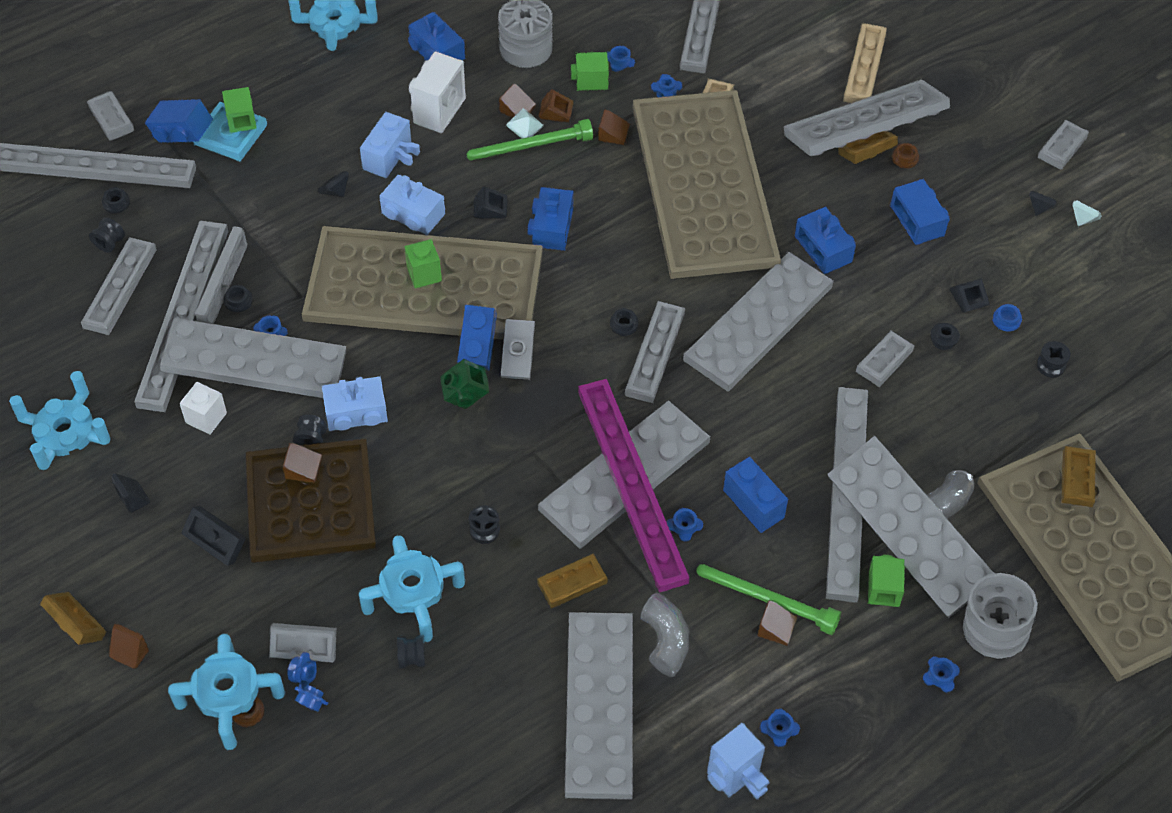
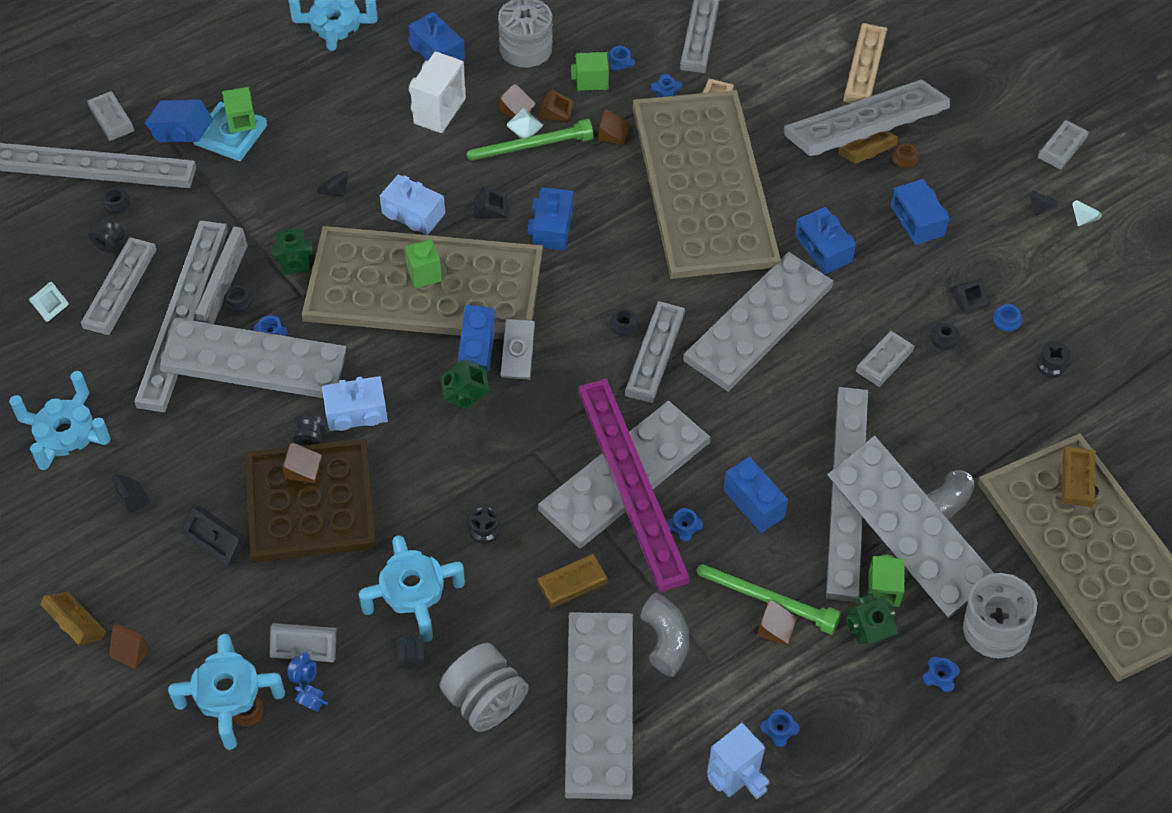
white brick [180,382,227,434] -> none
light blue brick [360,112,420,178] -> none
none -> light aqua slope [29,282,69,322]
none -> dark green brick [272,228,313,275]
none -> light grey wheel [440,643,528,732]
none -> dark green brick [846,593,898,644]

